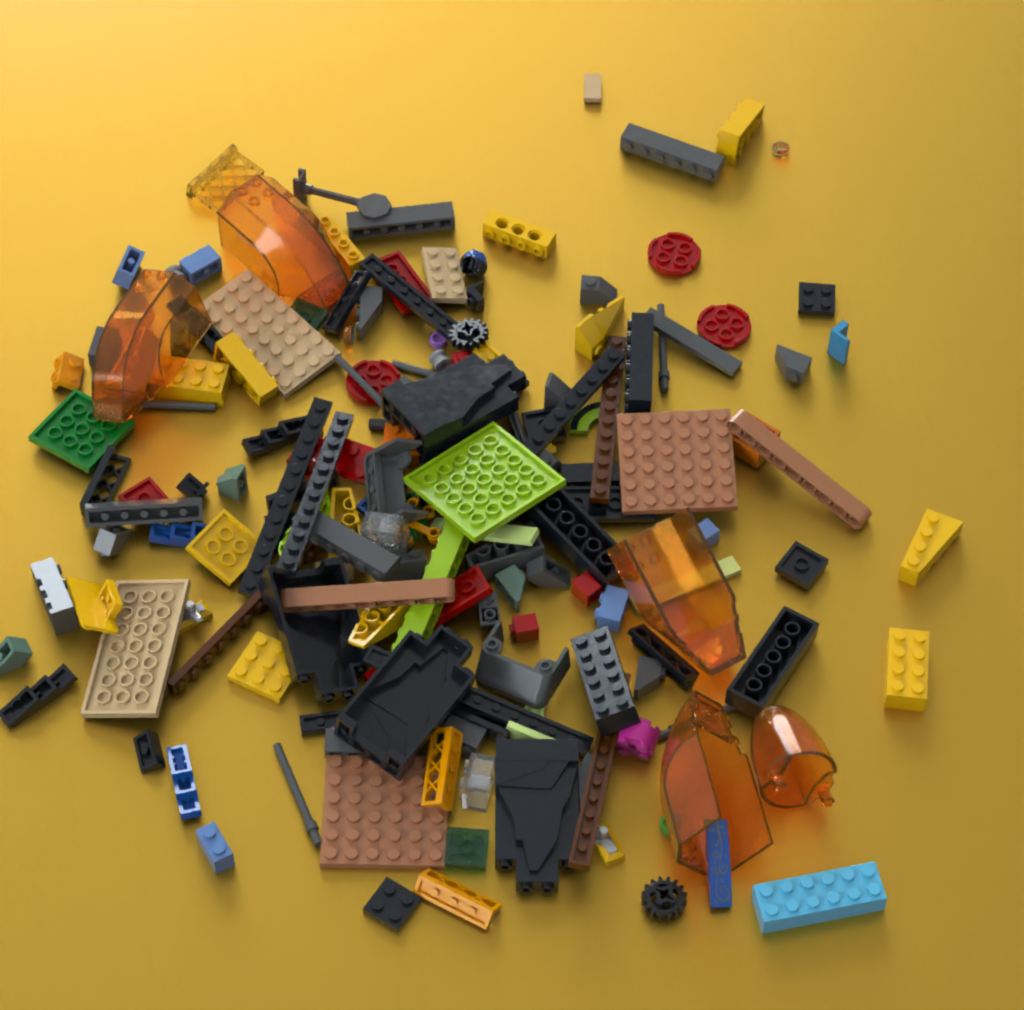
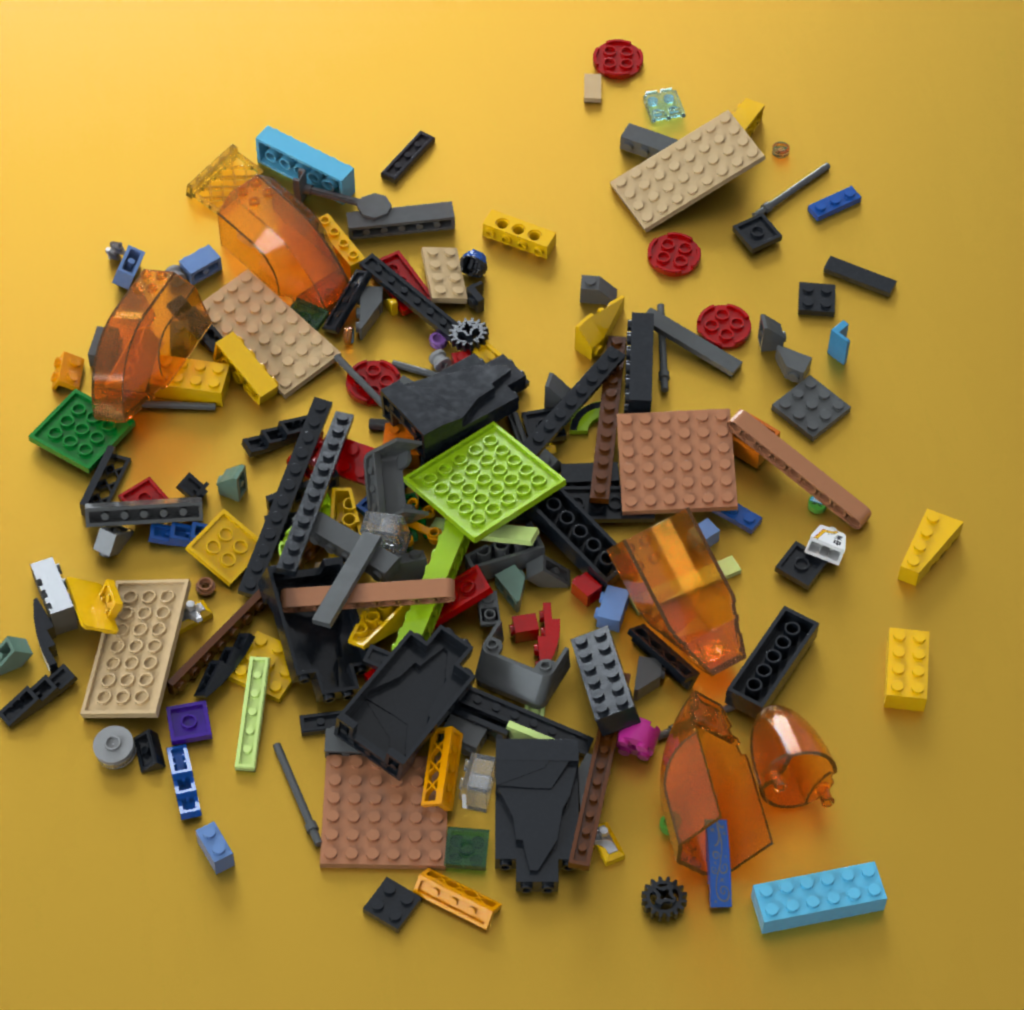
none -> black slope [33,598,58,674]
none -> light grey piece [93,725,136,769]
none -> flat silver wheel [105,241,125,260]
none -> dark purple plate [166,700,212,745]
none -> black slope [194,633,255,698]
none -> nougat plate [196,577,215,596]
none -> yellowish green tile [234,656,271,771]
none -> medium azure brick [255,125,355,205]
none -> dark grey tile [312,531,382,628]
none -> black tile [381,130,435,184]
none -> yellow tile [384,298,398,316]
none -> red slope [534,602,560,666]
none -> red tile [593,39,643,80]
none -> tan plate [610,110,765,232]
none -> clear light blue plate [643,87,686,123]
none -> blue plate [712,504,762,534]
none -> black plate [732,213,782,254]
none -> dark grey bar [752,162,830,217]
none -> dark grey slope [757,314,786,352]
none -> dark grey plate [771,375,851,442]
none -> white torso [804,525,846,566]
none -> blue plate [808,186,862,222]
none -> bright green tile [808,496,827,514]
none -> black tile [823,256,897,297]

